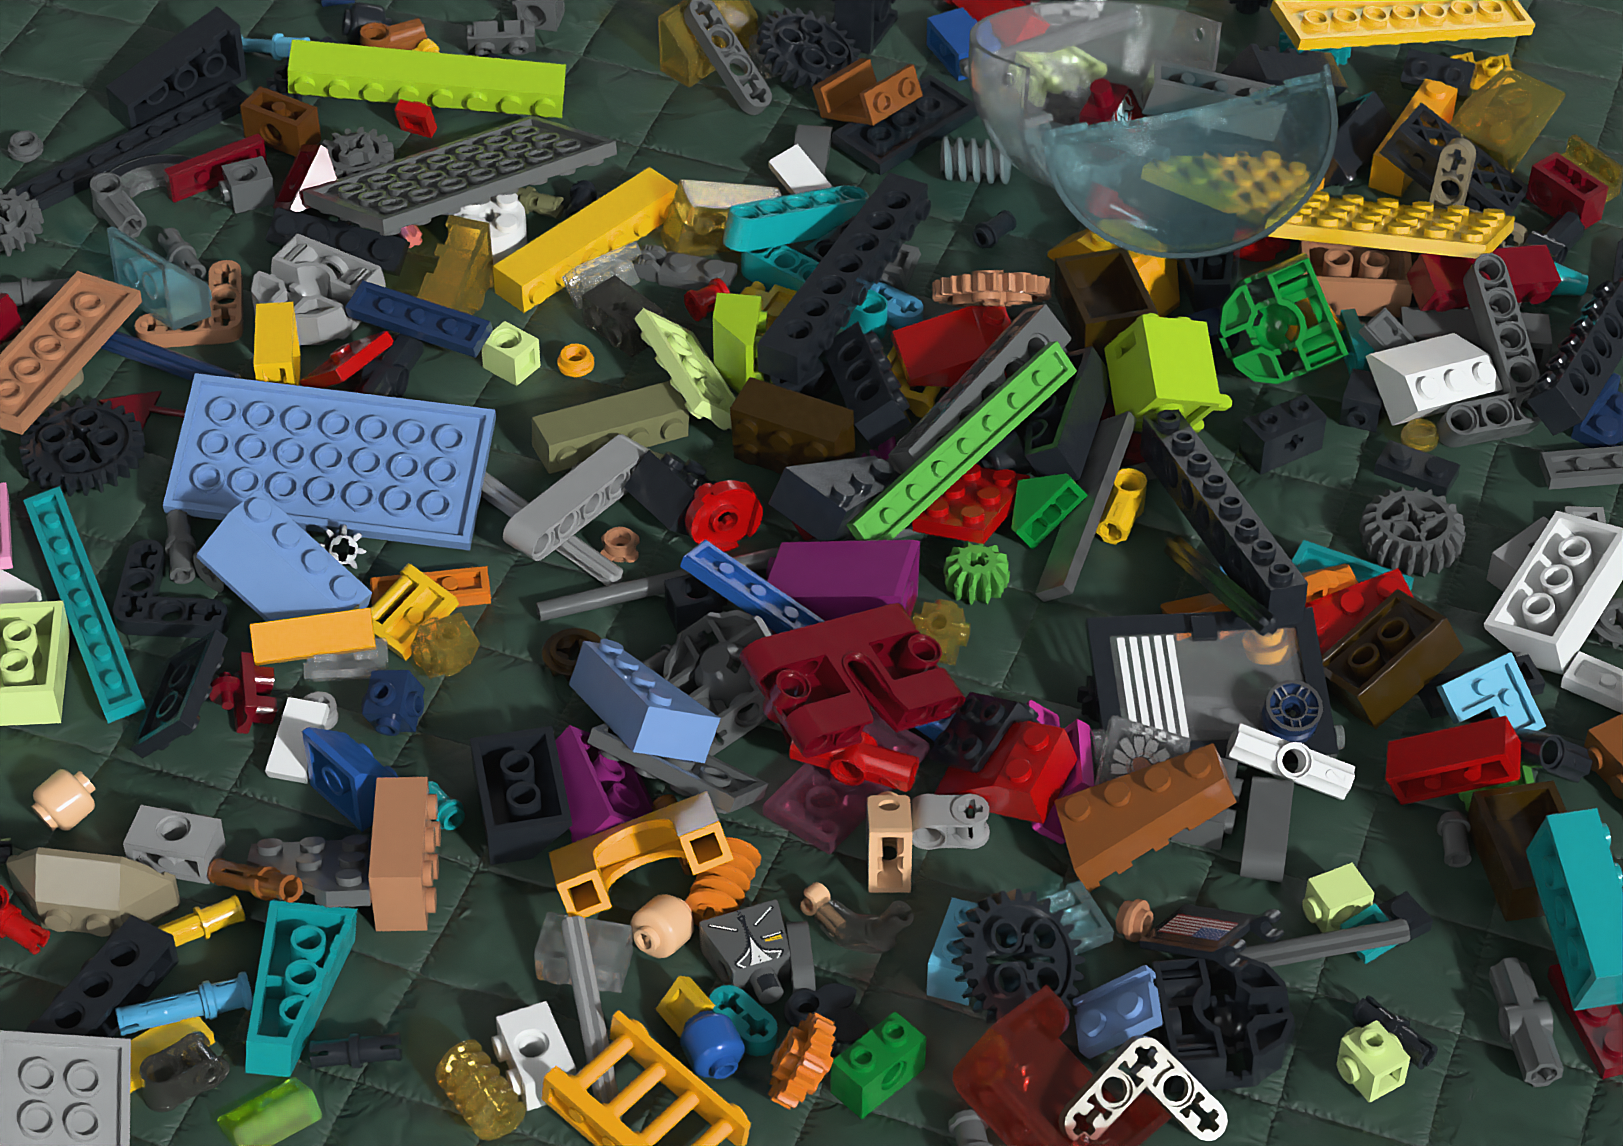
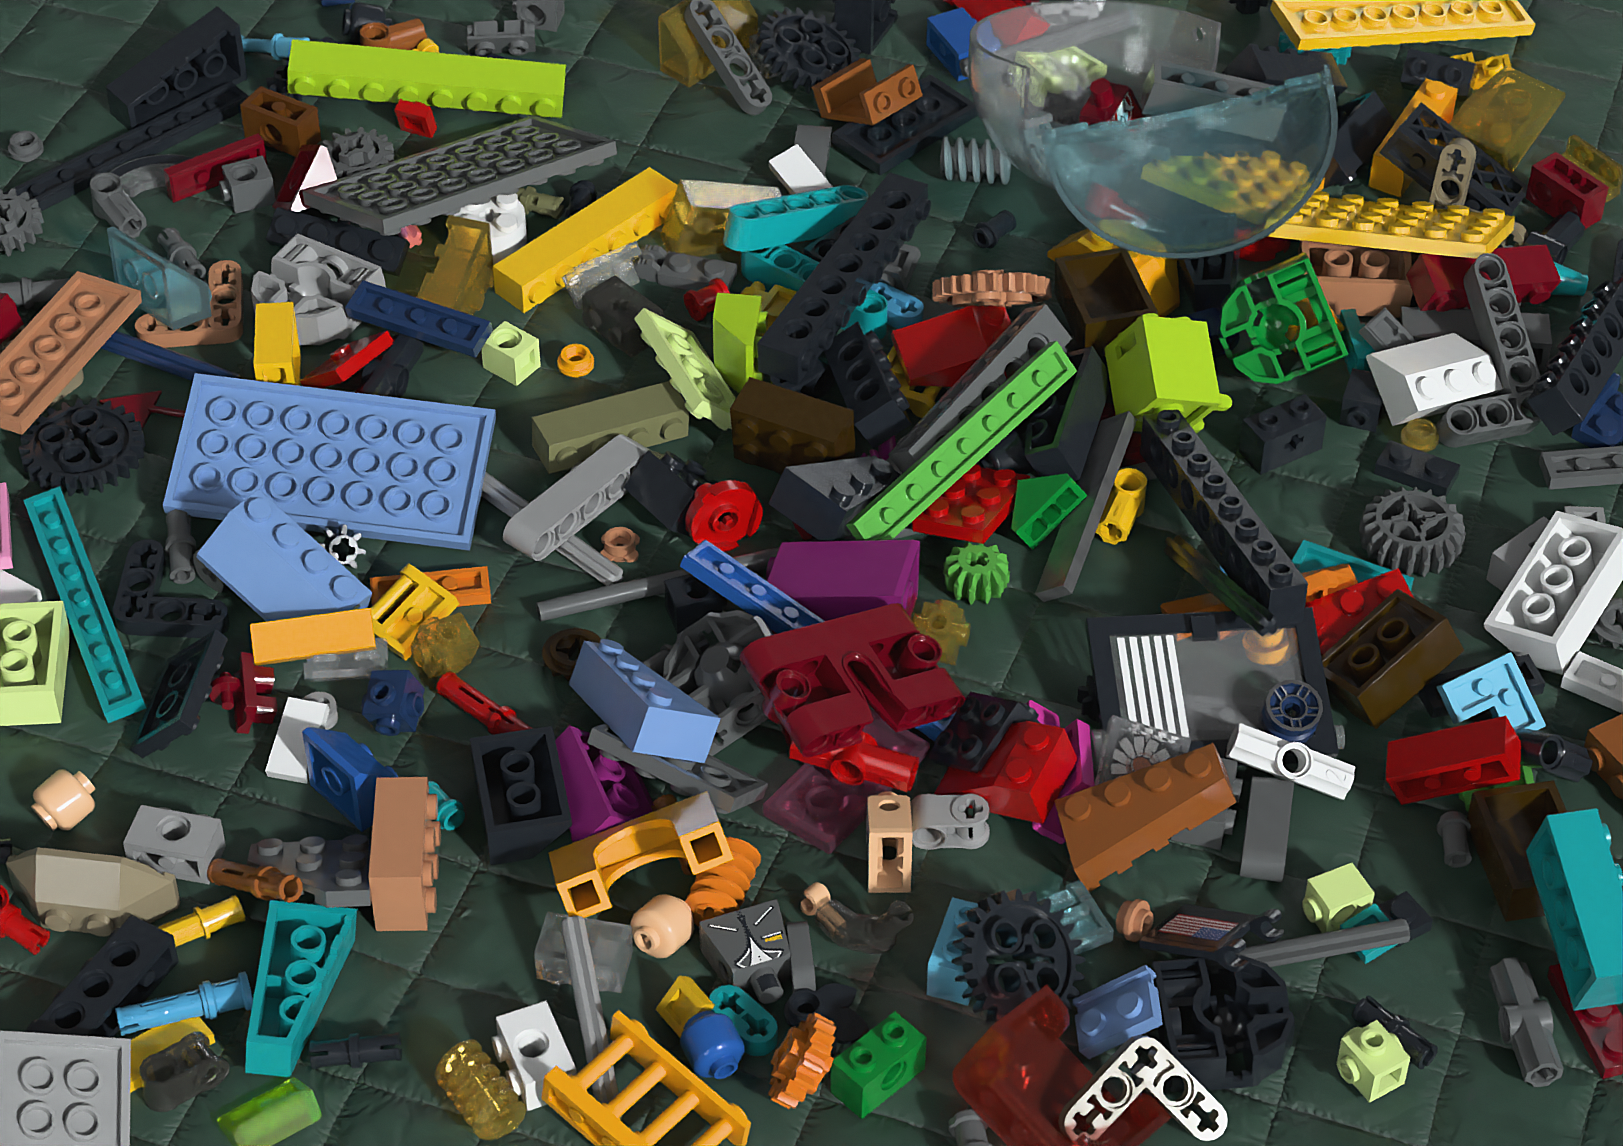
none -> red pin [436,671,534,735]

